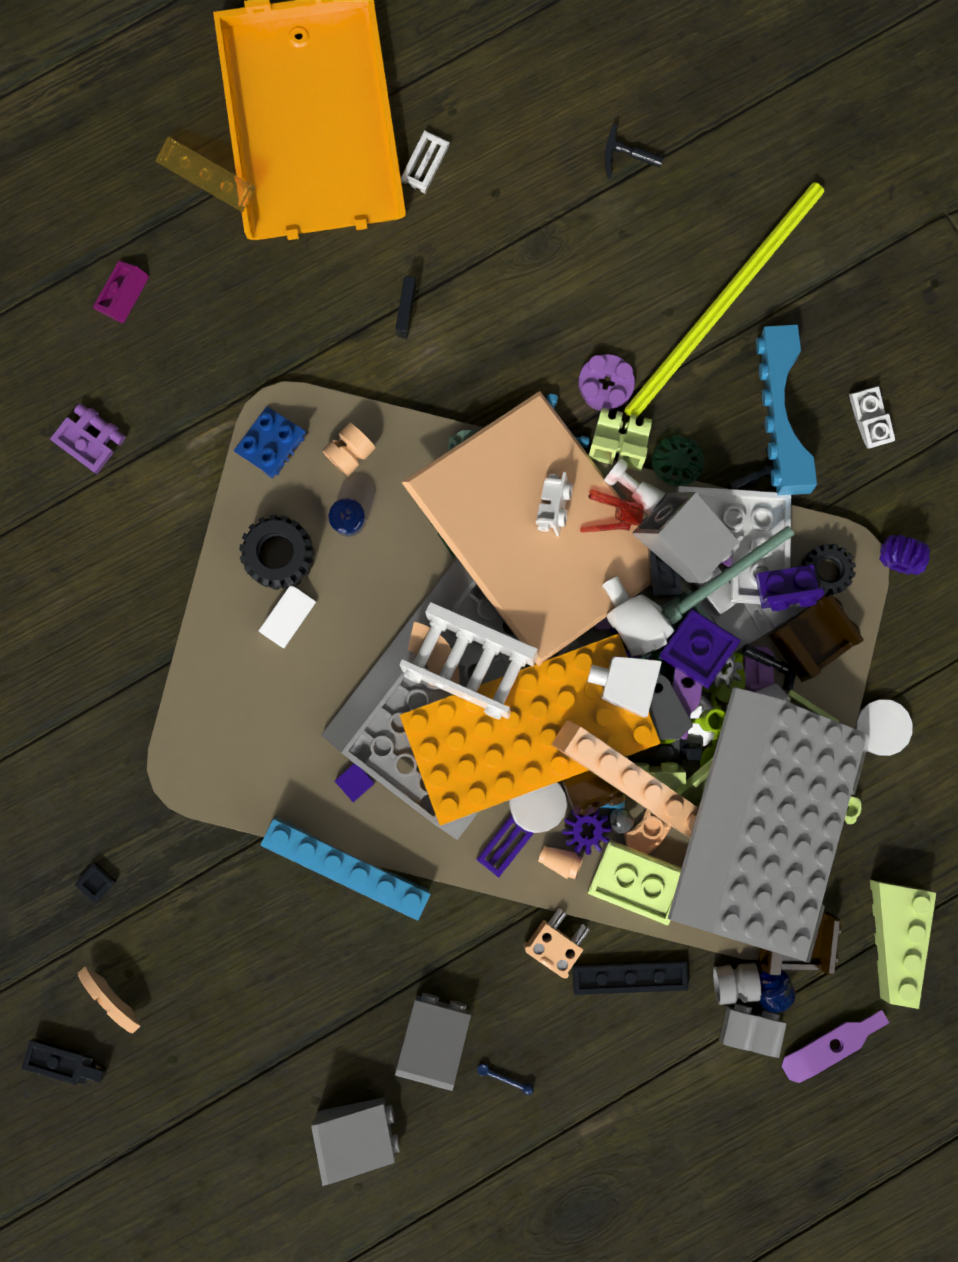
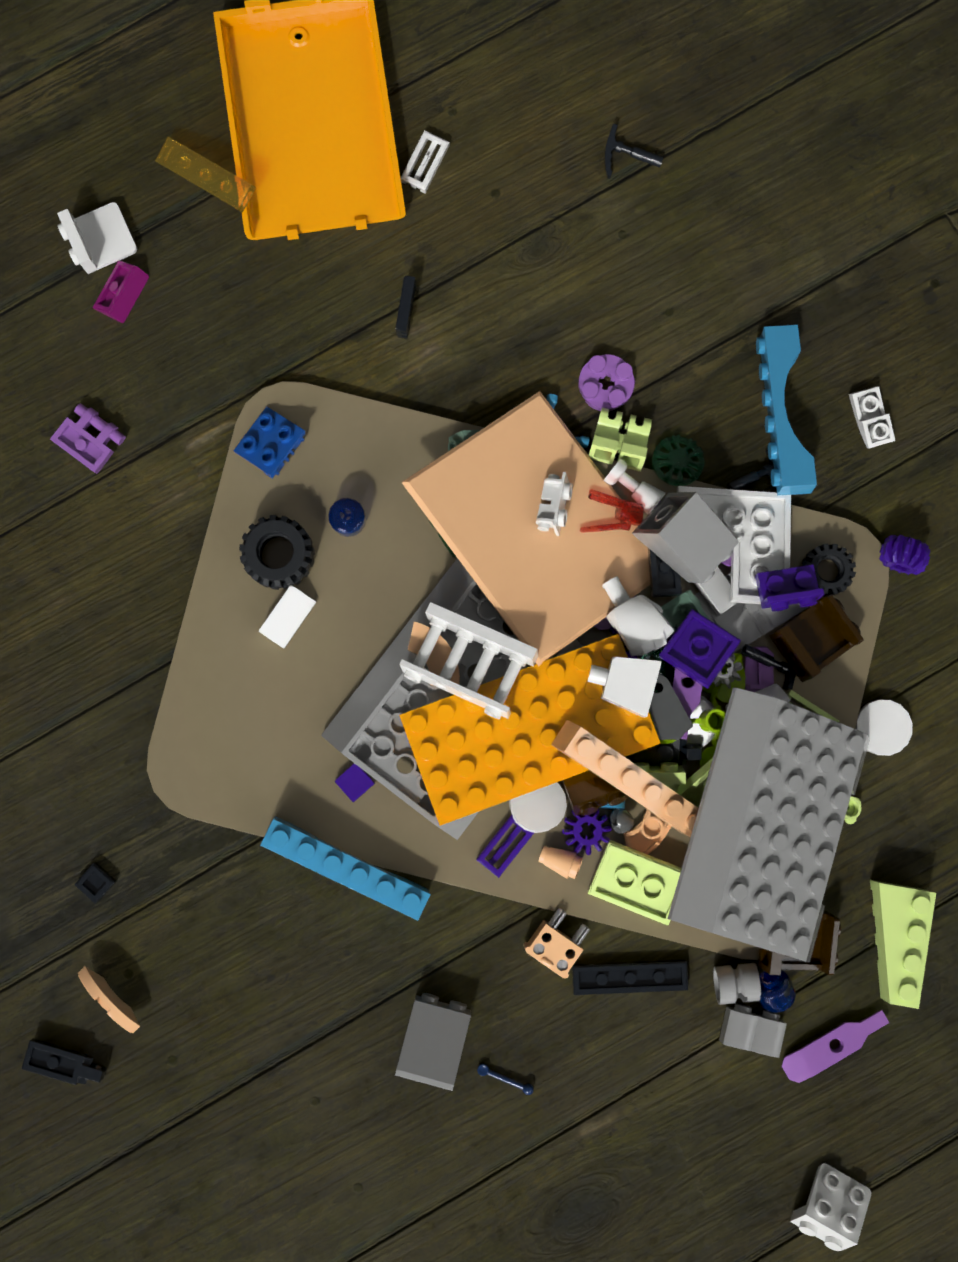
light grey slope [311,1097,400,1186] -> none
light nougat wheel [322,422,376,477] -> none
neon yellow axle [625,182,824,418] -> none
sand green bar [662,525,794,624] -> none
none -> white bracket [57,202,137,274]
none -> white bracket [790,1163,871,1251]

